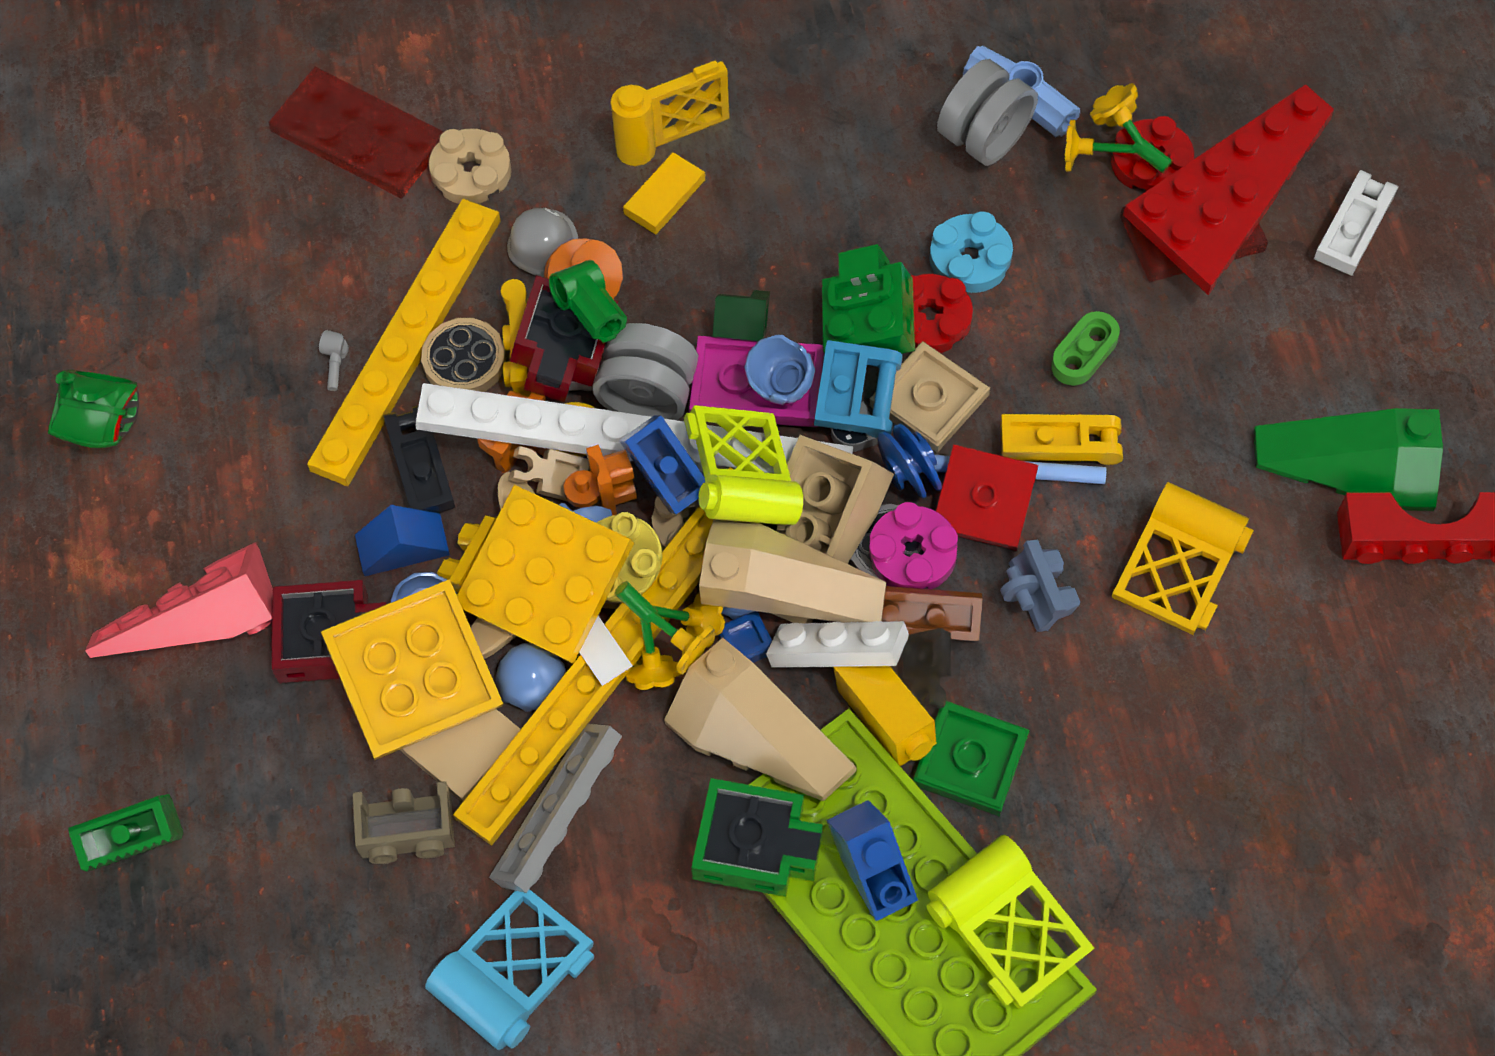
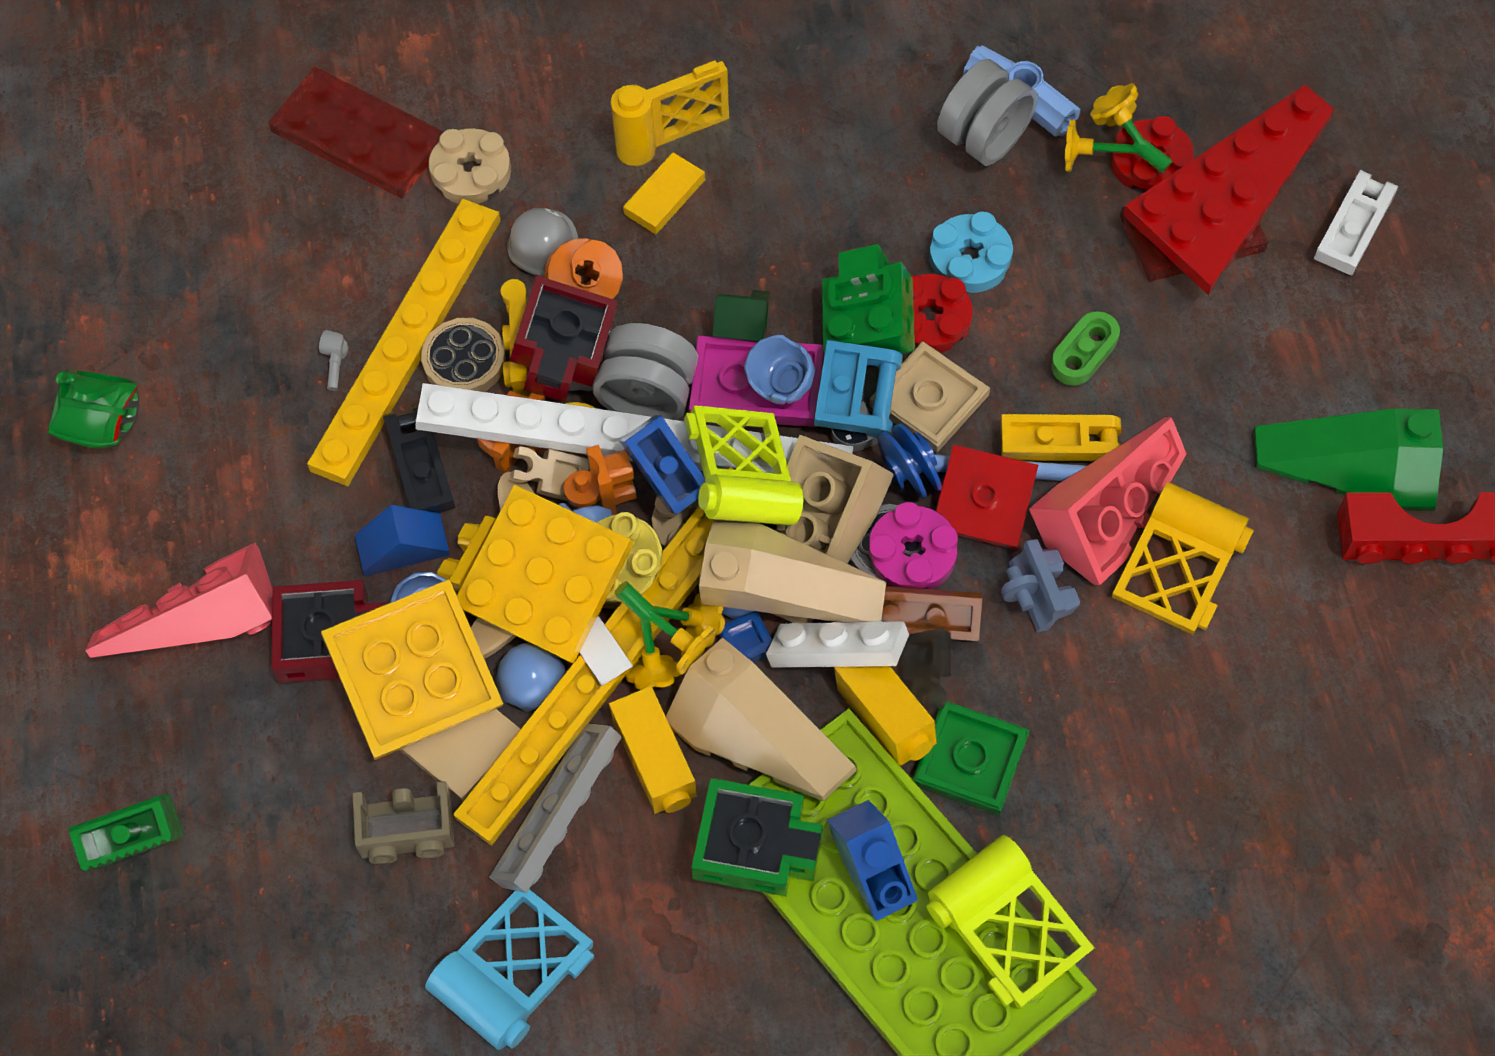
green piece [549,260,627,343] -> none
none -> yellow brick [609,686,697,814]
none -> coral wedge [1029,417,1187,585]

